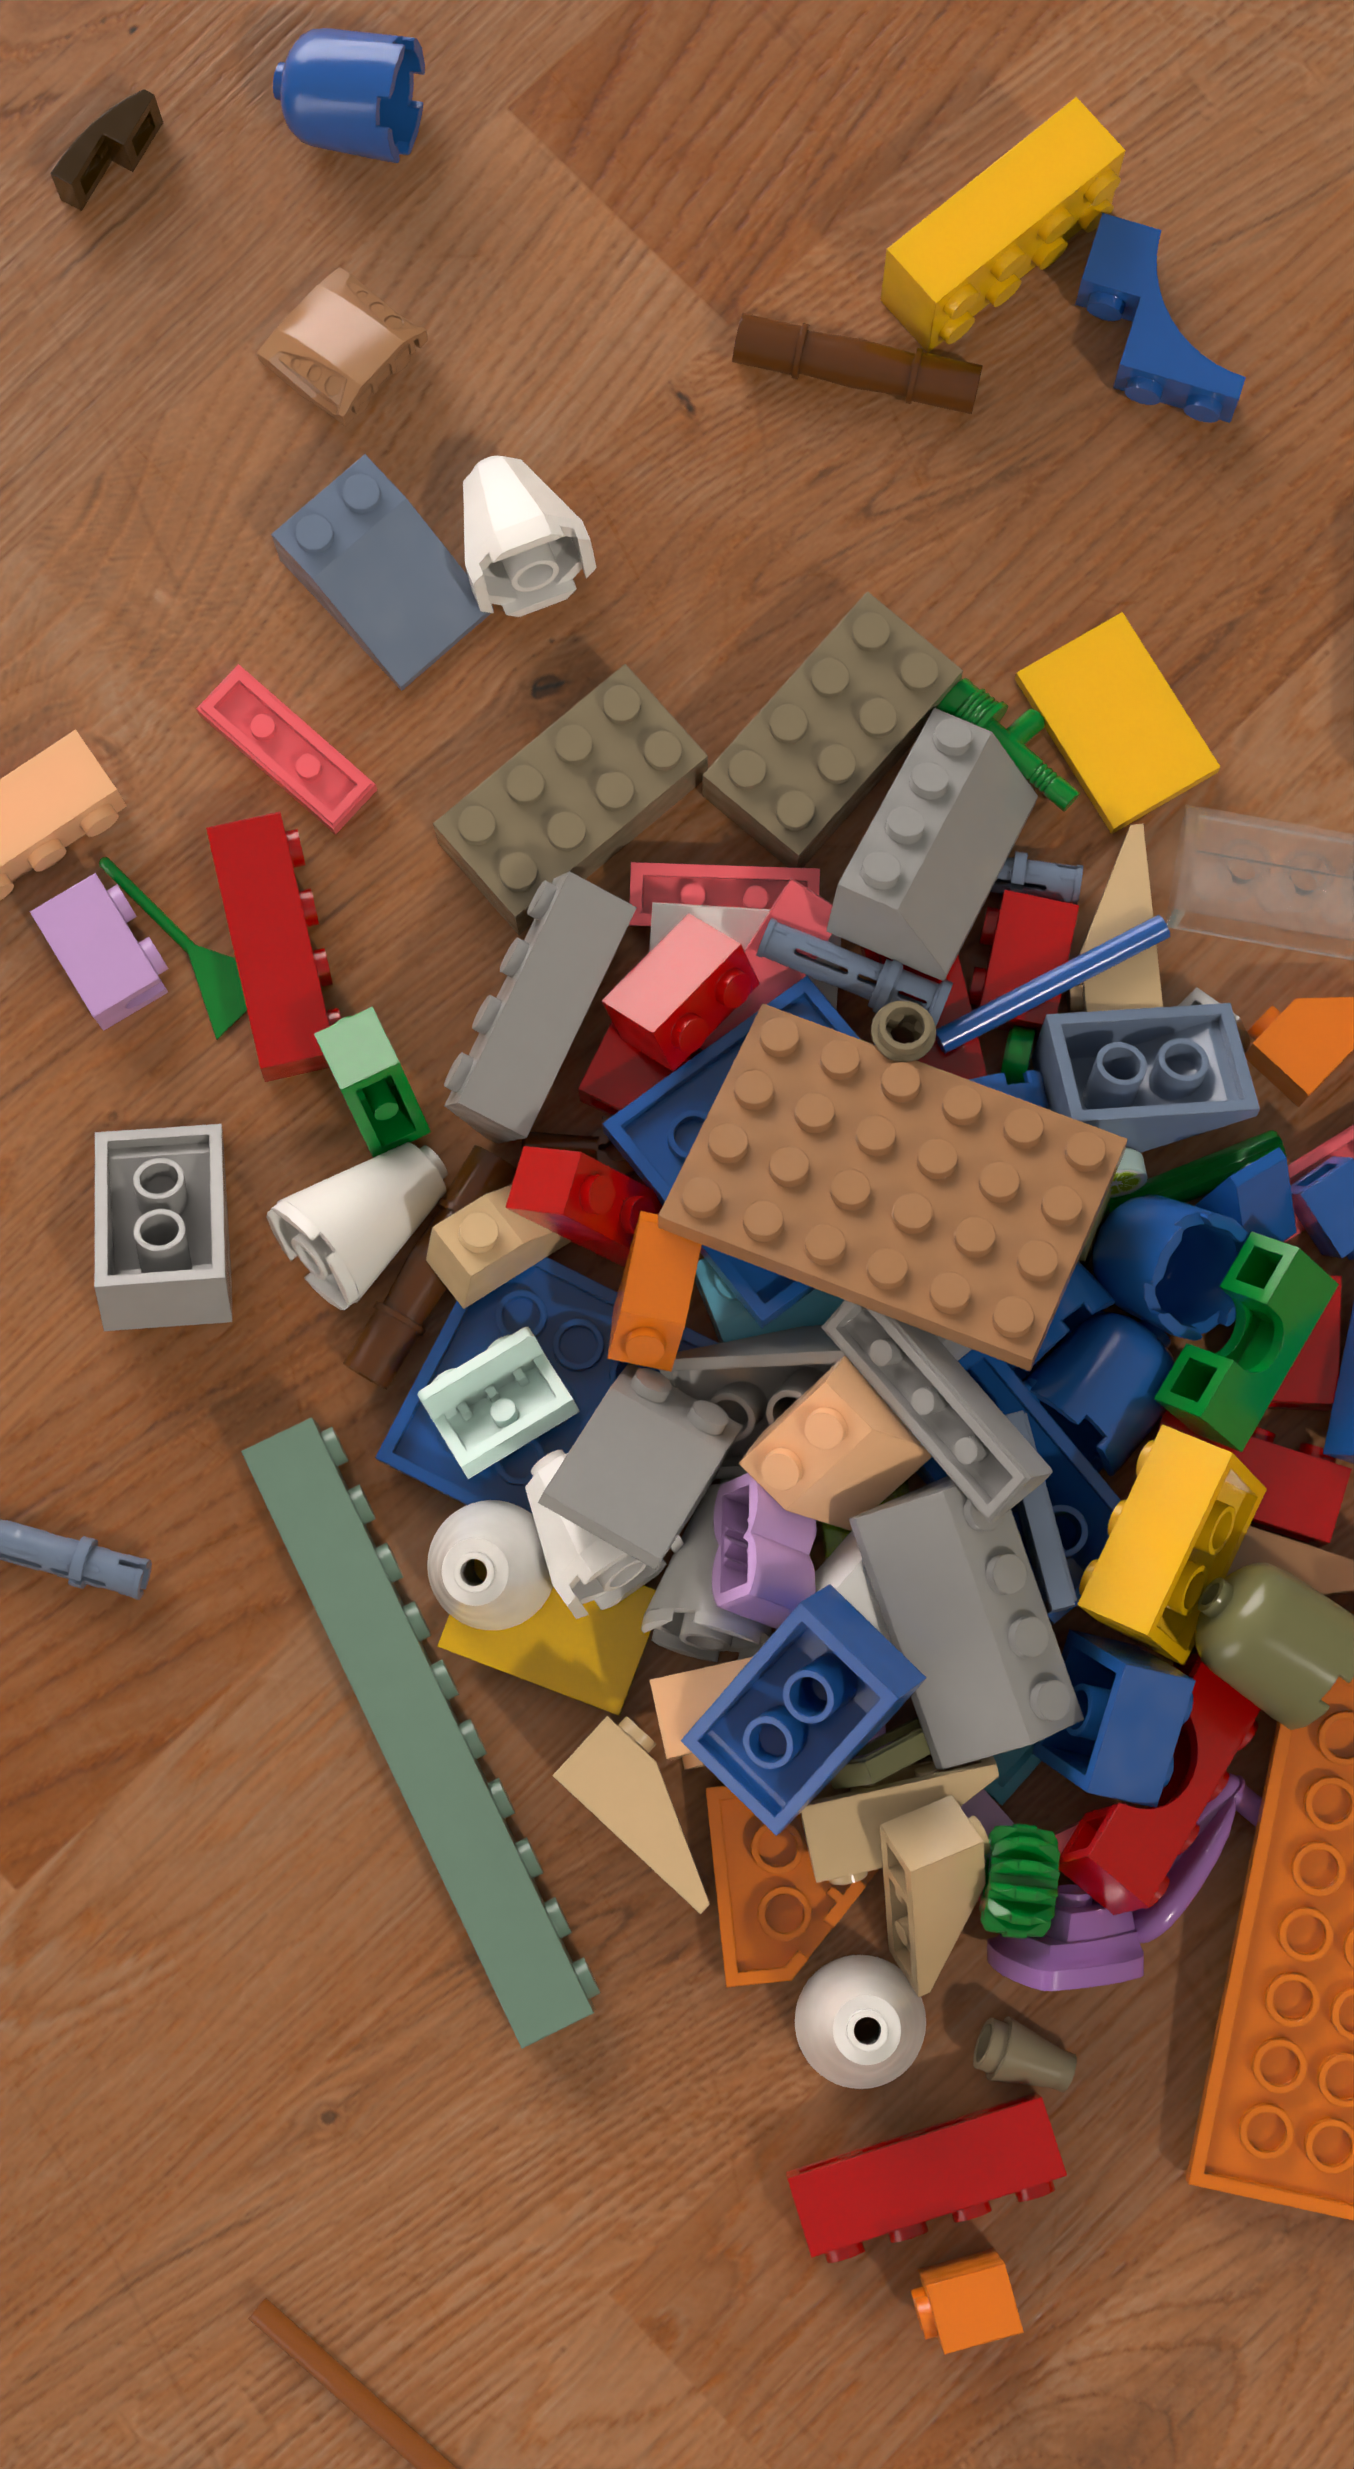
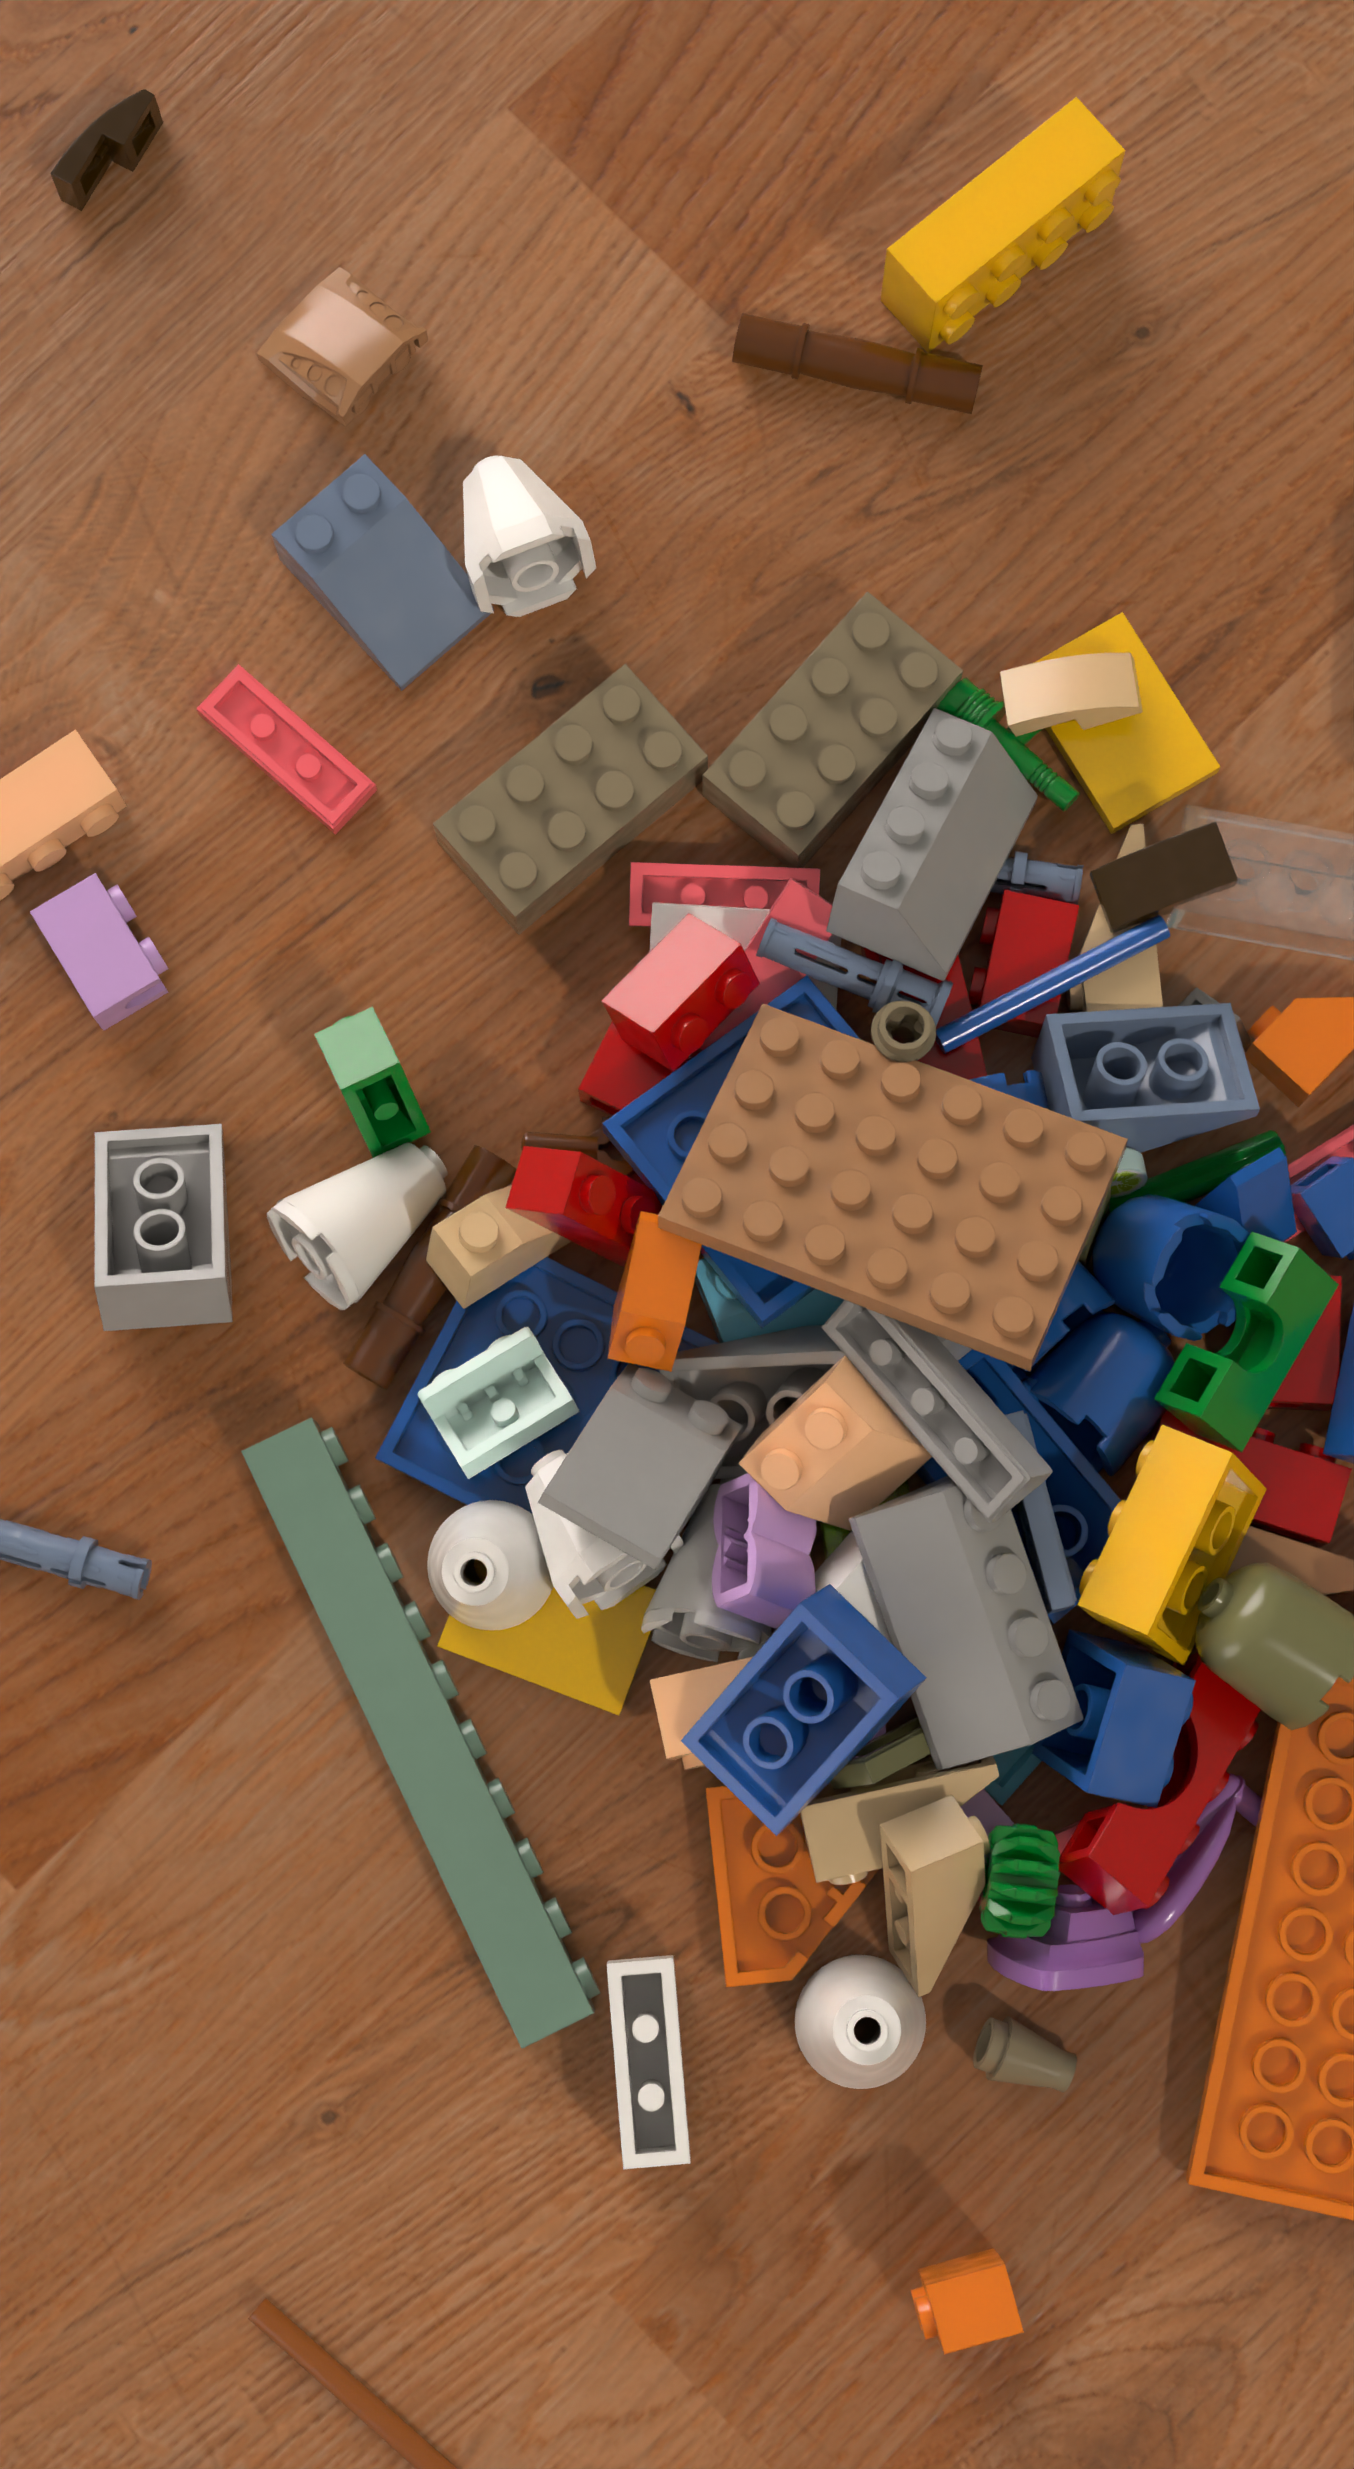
green piece [99,857,247,1040] -> none
red brick [206,812,341,1082] -> none
blue cylinder [273,28,425,163] -> none
light grey slope [444,871,637,1144] -> none
tan slope [552,1716,710,1914] -> none
red brick [786,2092,1067,2263] -> none
green tile [1001,1025,1036,1085] -> none
blue arch [1075,213,1246,423] -> none
none -> white brick [607,1955,691,2169]
none -> tan slope [1000,653,1143,737]
none -> dark brown slope [1090,821,1238,933]

